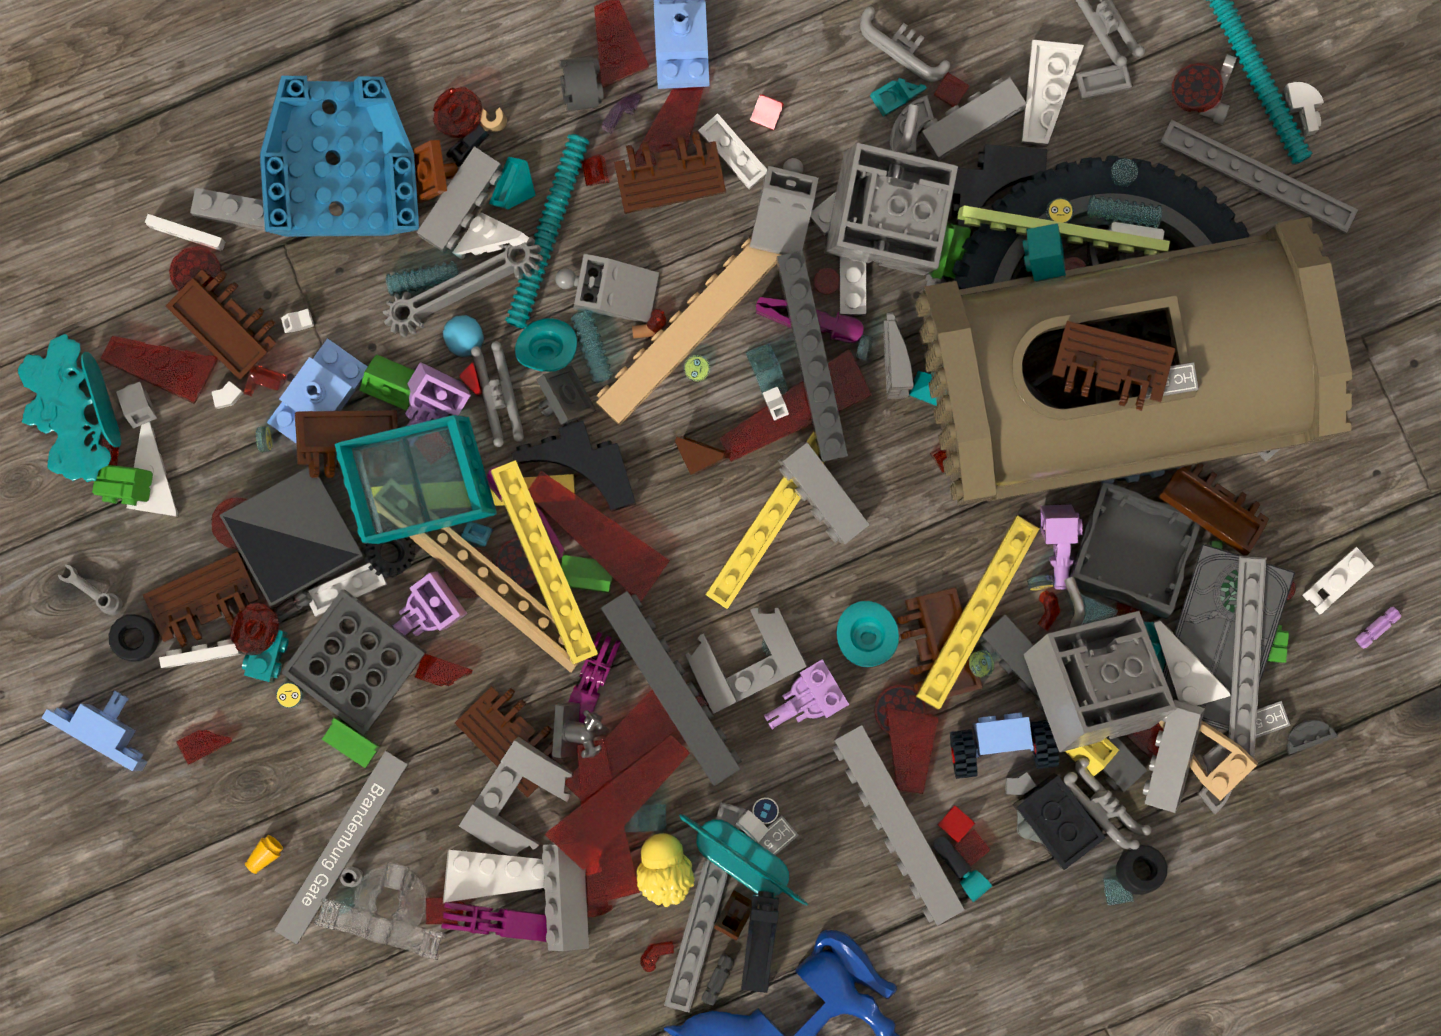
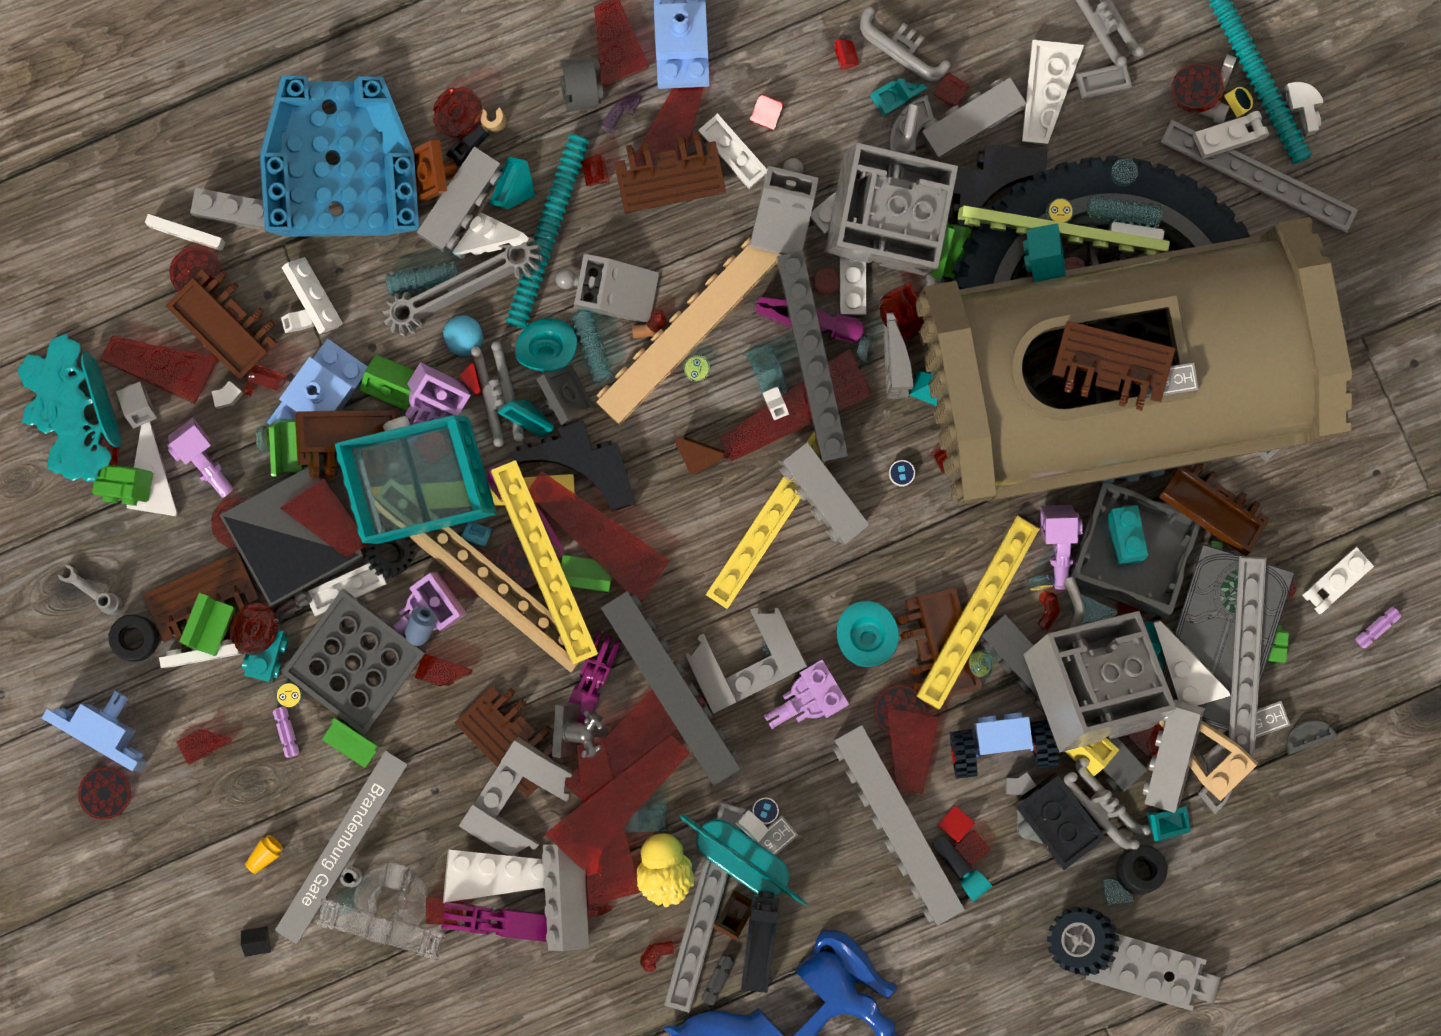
none -> tile [78,767,131,820]
none -> lavender brick [167,417,234,498]
none -> bright green panel [179,593,235,656]
none -> black slope [241,926,271,957]
none -> bright green panel [269,419,305,477]
none -> lavender axle [273,706,299,758]
none -> clear red wing [280,479,369,559]
none -> white plate [281,257,343,334]
none -> white tile [383,416,410,431]
none -> sand blue brick [405,607,437,646]
none -> teal slope [497,399,554,438]
none -> red slope [834,39,859,70]
none -> clear red tile [879,282,924,339]
none -> dark blue tile [889,460,915,487]
none -> black wheel [1047,907,1120,976]
none -> light grey hinge [1085,933,1221,1011]
none -> teal brick [1107,505,1148,567]
none -> teal slope [1146,806,1191,841]
none -> white plate [1193,111,1270,159]
none -> light yellow tile [1224,87,1253,117]

